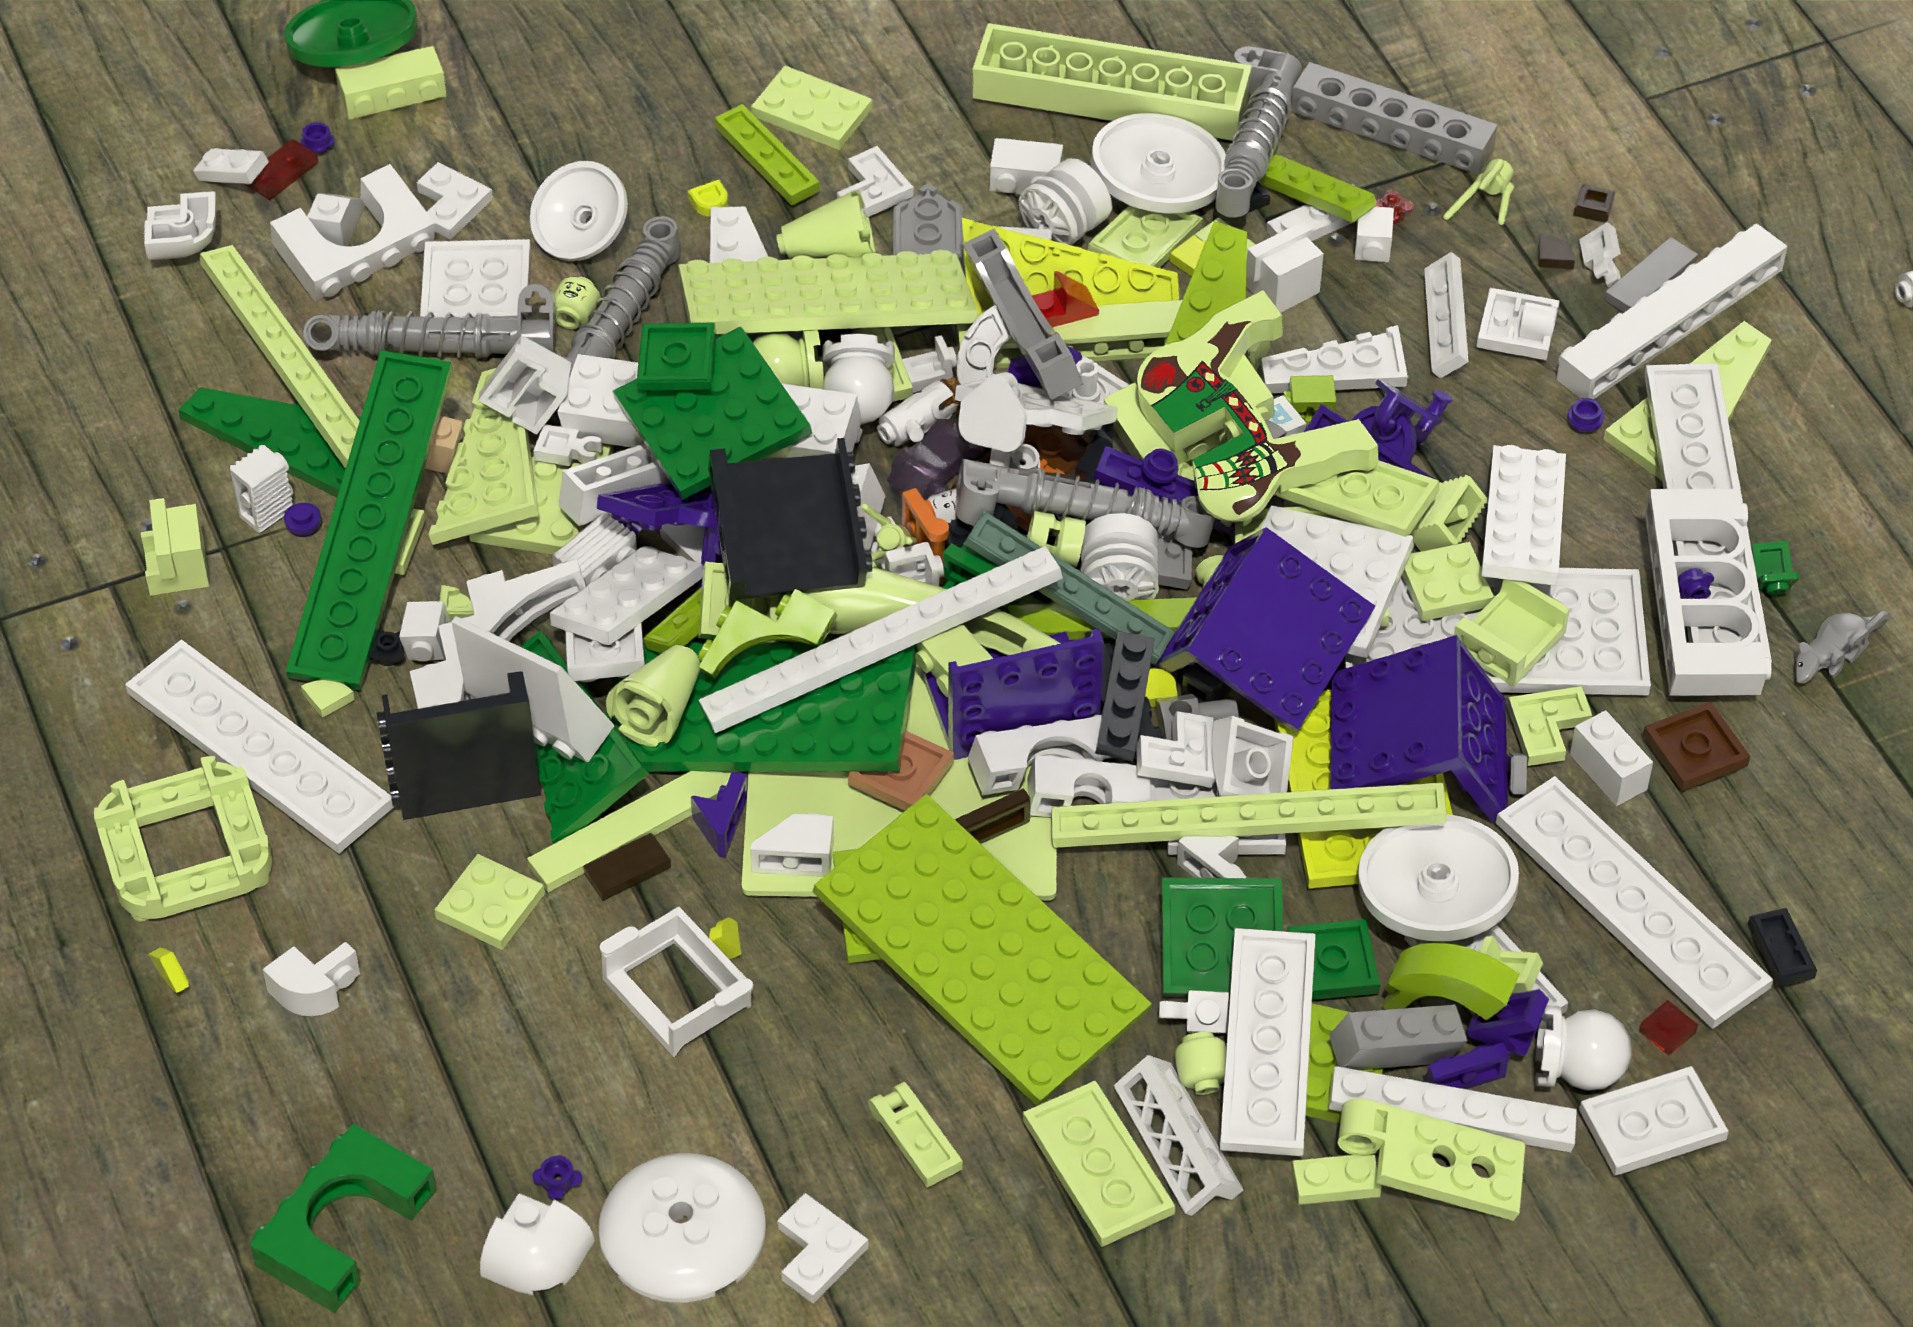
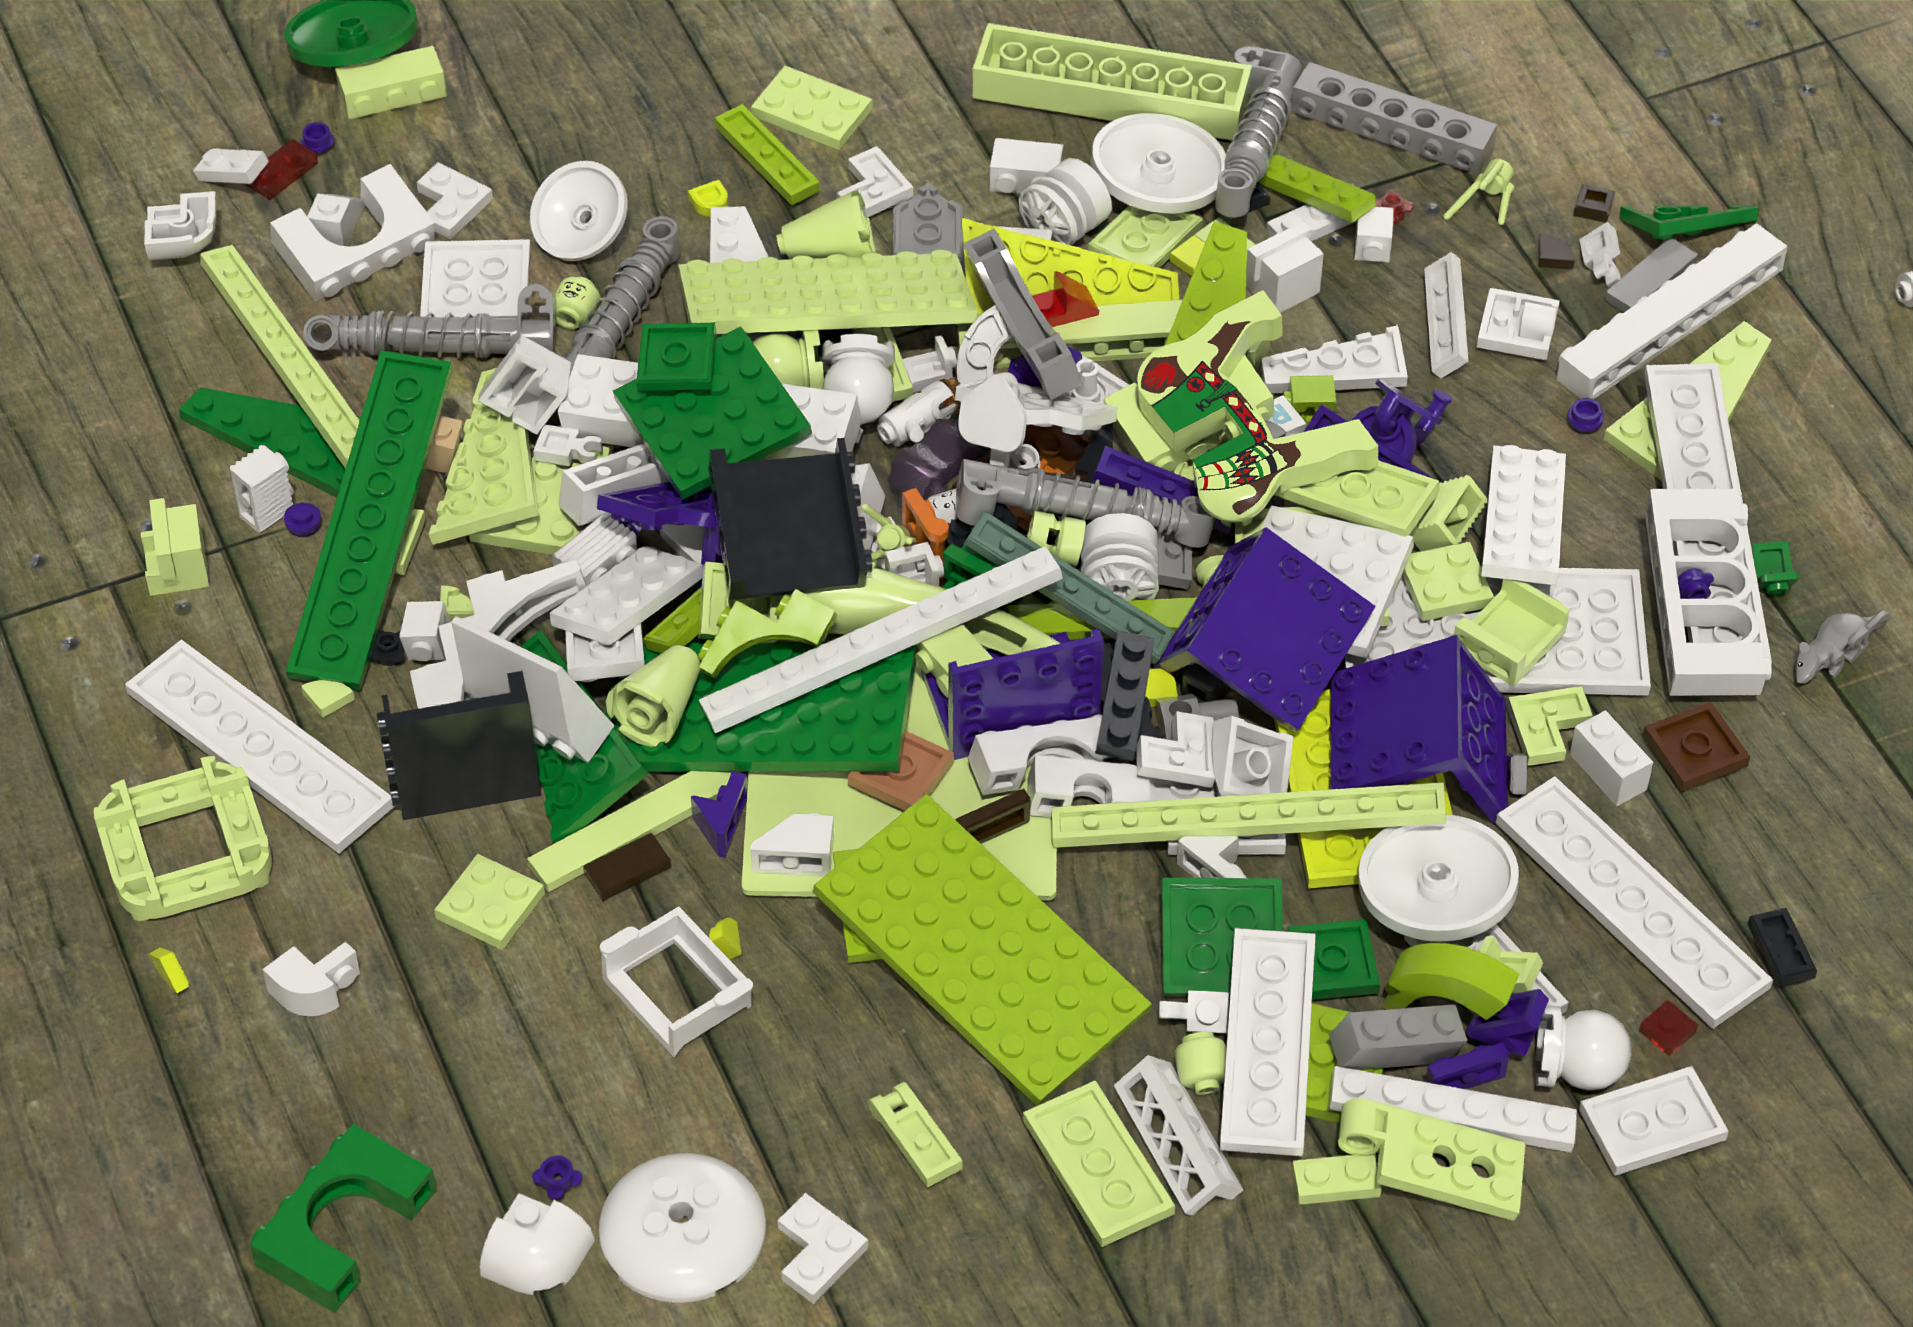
dark purple plate [1142,448,1179,483] -> none
none -> green wing [1620,205,1759,240]

